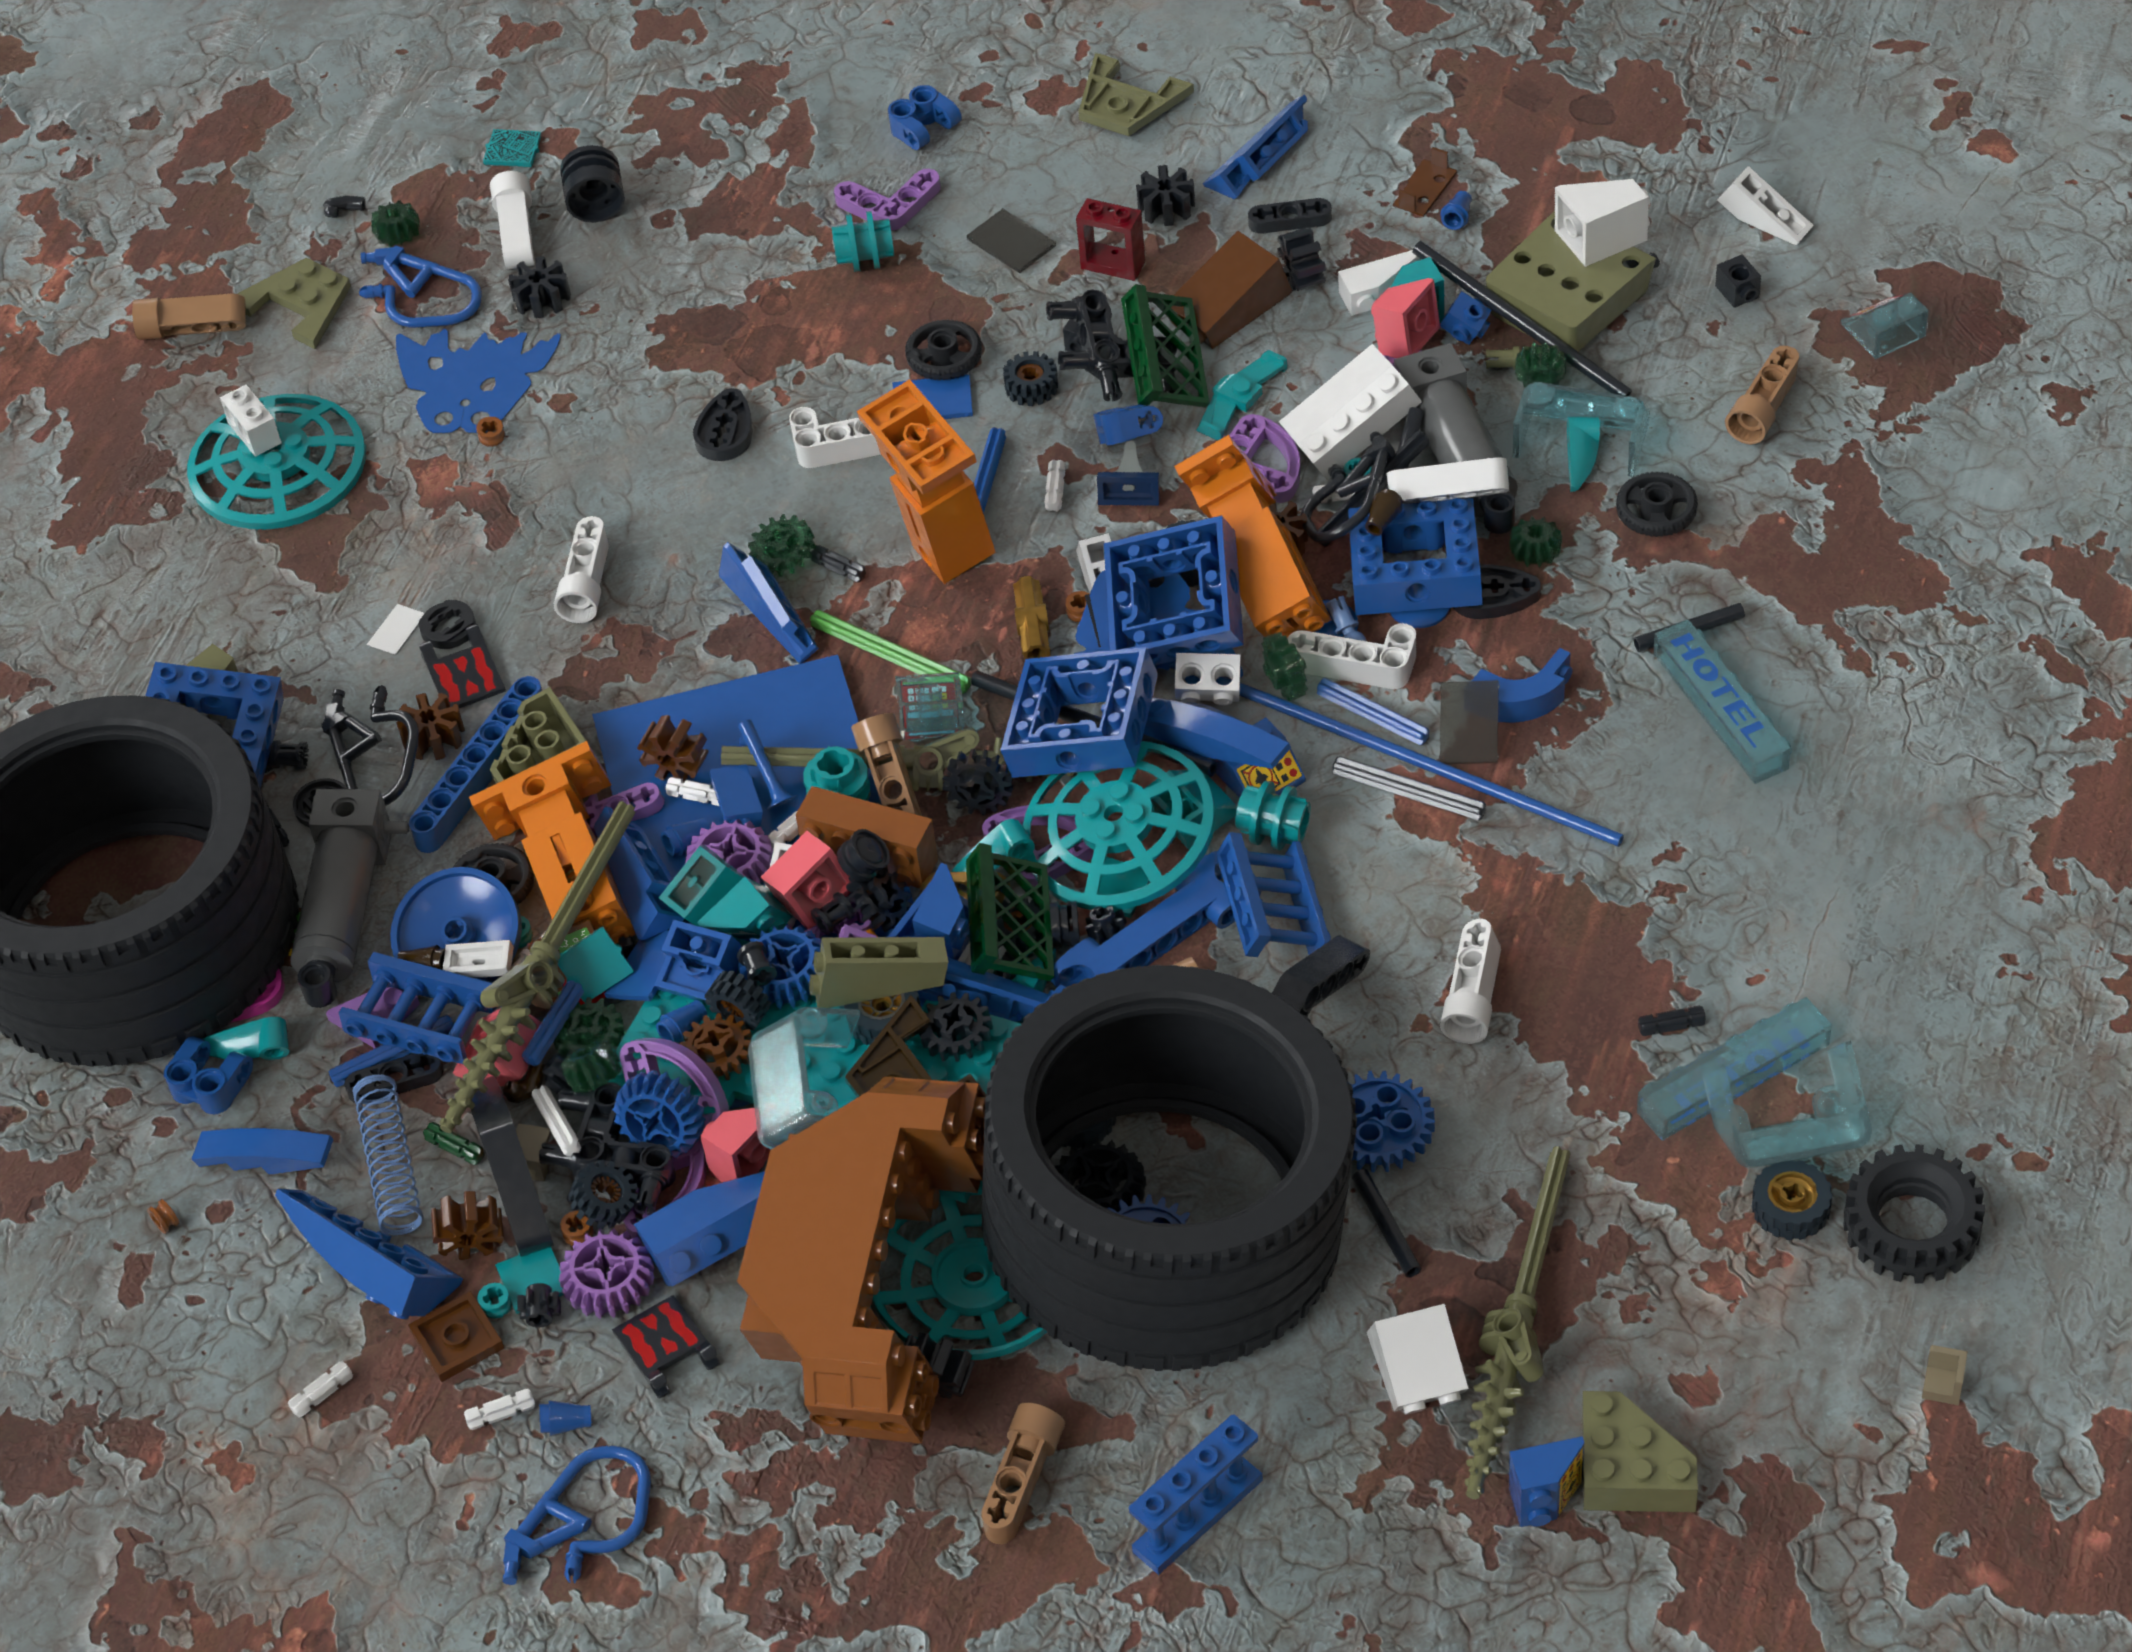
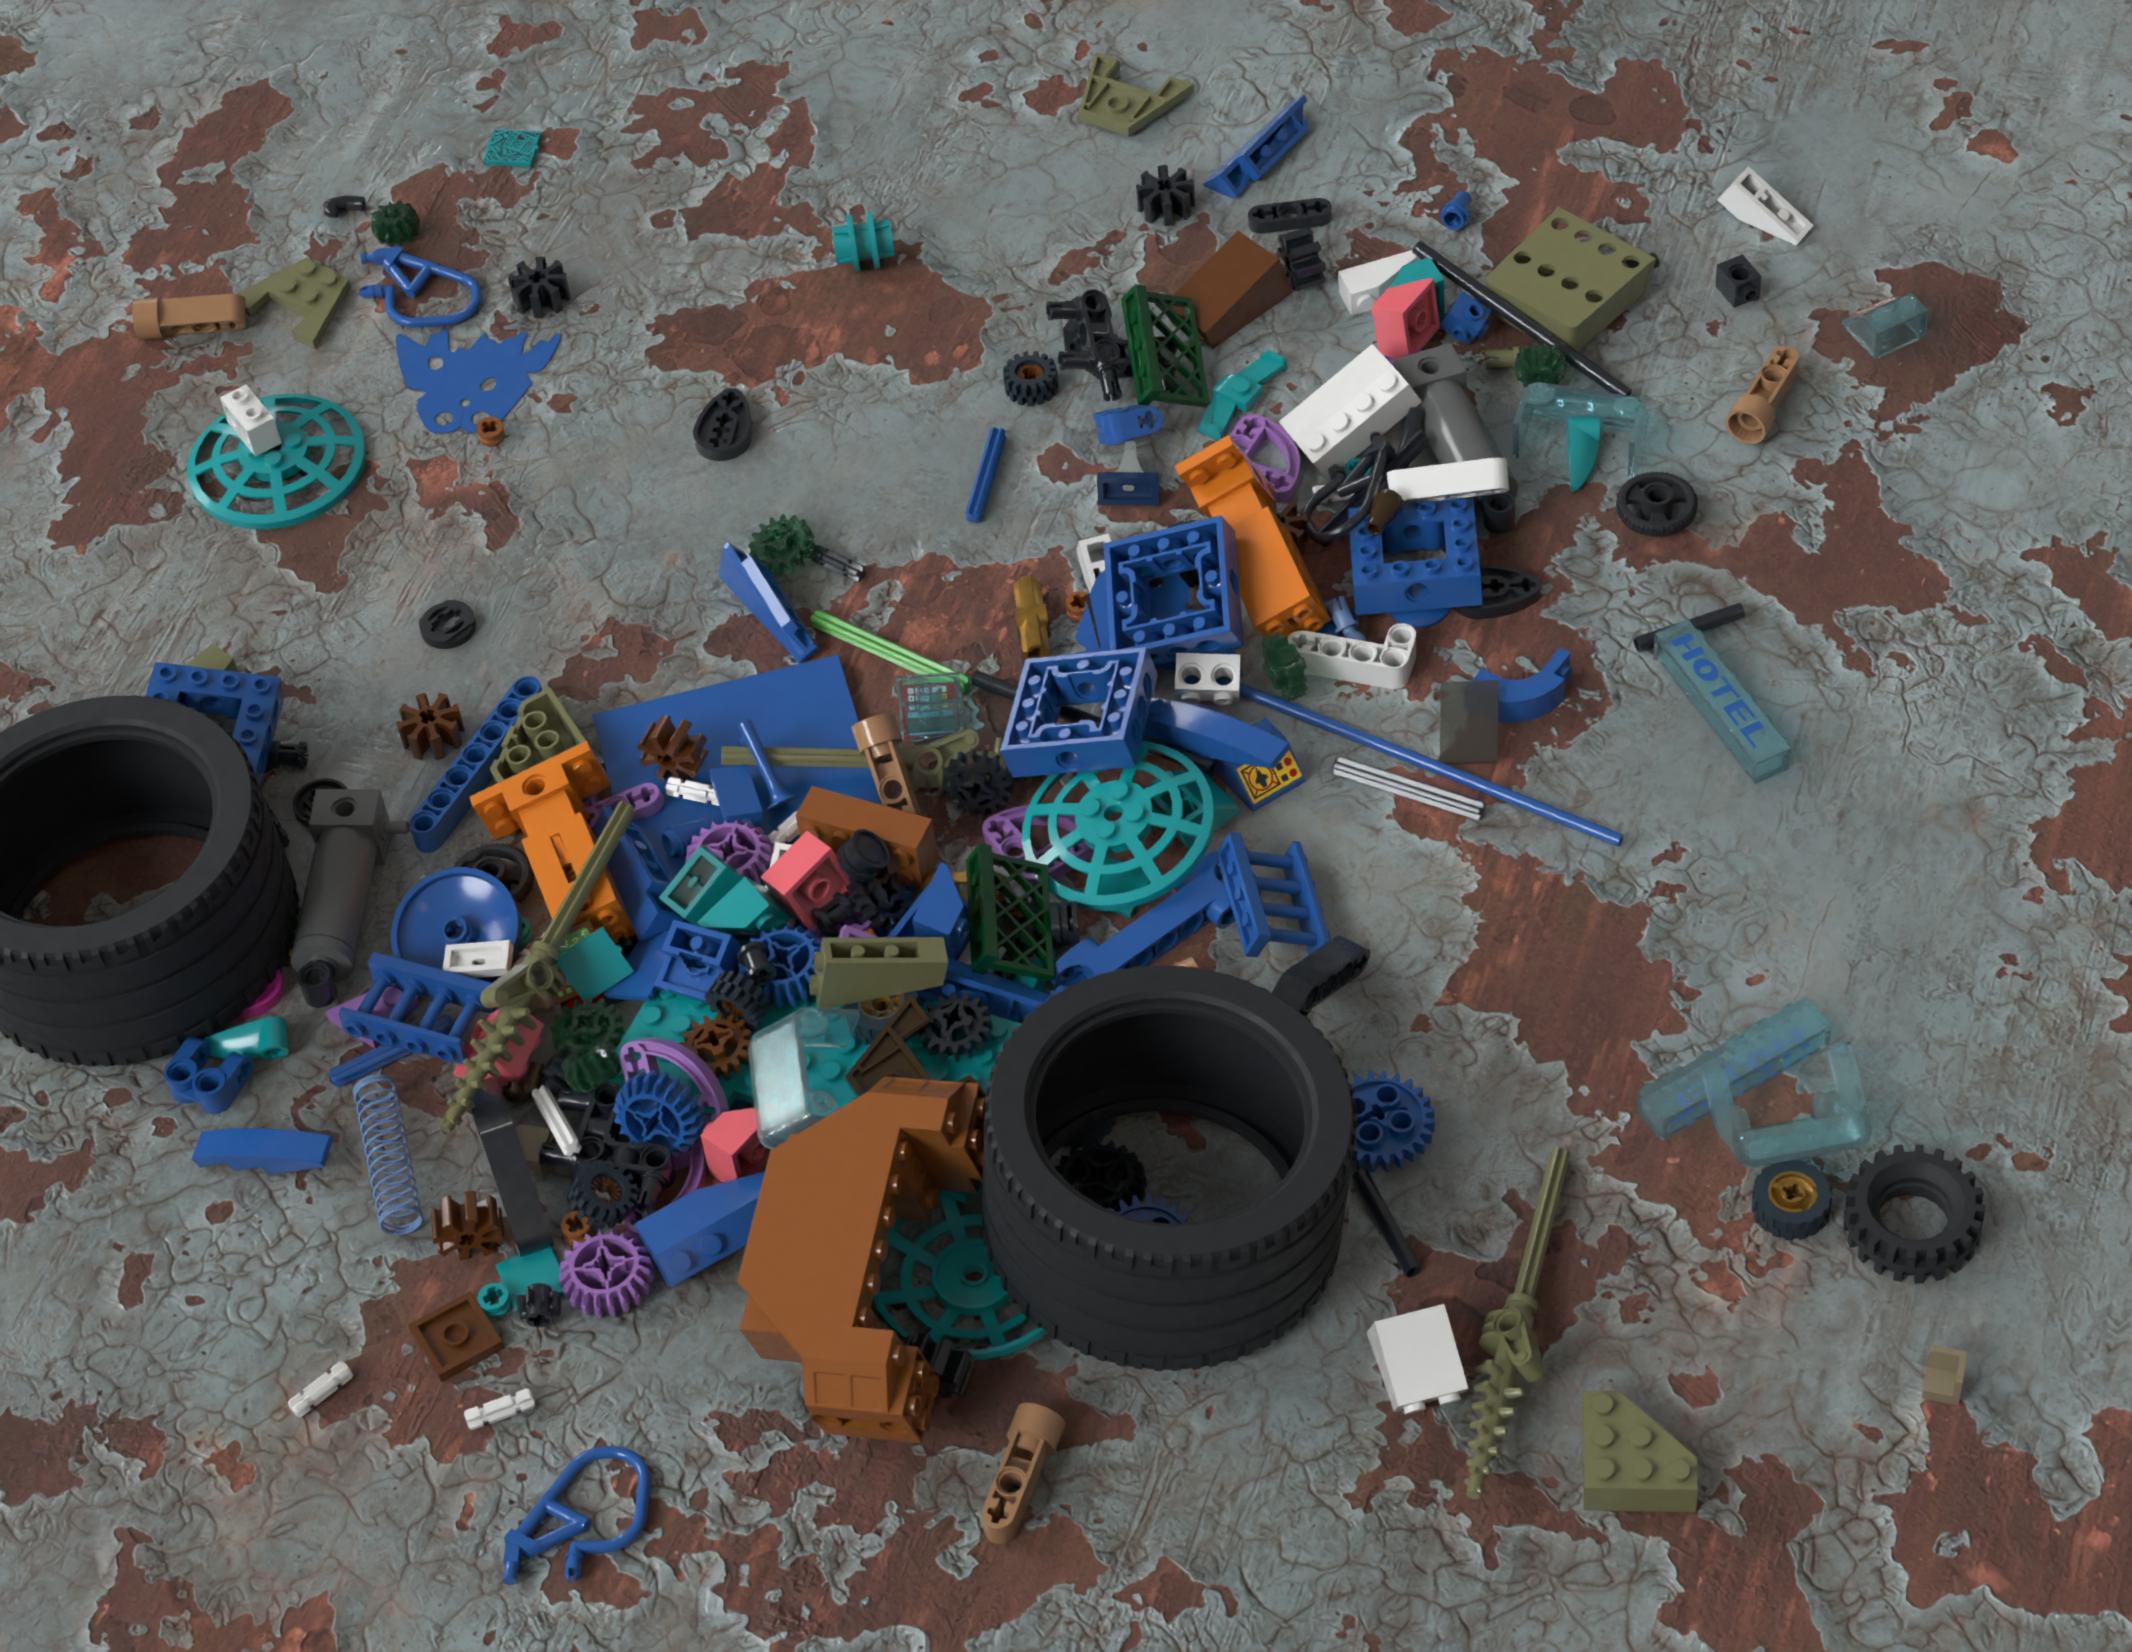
dark orange bush [147,1199,180,1234] -> none
blue wedge [275,1189,463,1319] -> none
black piece [321,685,419,806] -> none
black beam [345,1053,443,1104] -> none
white sticker [367,604,424,654] -> none
dark brown cone [397,945,445,970] -> none
flag [419,624,506,708] -> none
dark green axle [423,1122,485,1165] -> none
white beam [490,171,535,270] -> none
blue axle [522,980,584,1066] -> none
blue cone [539,1400,591,1436] -> none
white beam [554,516,609,623] -> none
black wheel [560,145,625,223] -> none
black flag [612,1295,720,1399] -> none
blue cone [656,1000,707,1044] -> none
white beam [789,407,881,468] -> none
teal piece [803,746,871,801] -> none
medium lavender beam [834,169,941,230] -> none
orange brick [857,379,996,584] -> none
blue piece [888,85,962,150] -> none
blue piece [892,374,973,419] -> none
black wheel [905,319,982,380] -> none
teal piece [951,819,1035,872] -> none
clear smoke piece [967,208,1056,273] -> none
white axle [1044,460,1065,511] -> none
dark red window [1076,198,1145,281] -> none
black gear [1085,906,1127,945] -> none
blue fence [1129,1414,1263,1575] -> none
teal piece [1235,780,1311,851] -> none
axle [1317,678,1429,745] -> none
reddish brown piece [1393,147,1457,217] -> none
white beam [1440,919,1501,1044] -> none
clear green gear [1509,516,1562,568] -> none
blue slope [1509,1436,1584,1527] -> none
white slope [1555,179,1650,267] -> none
black axle [1638,1005,1706,1036] -> none

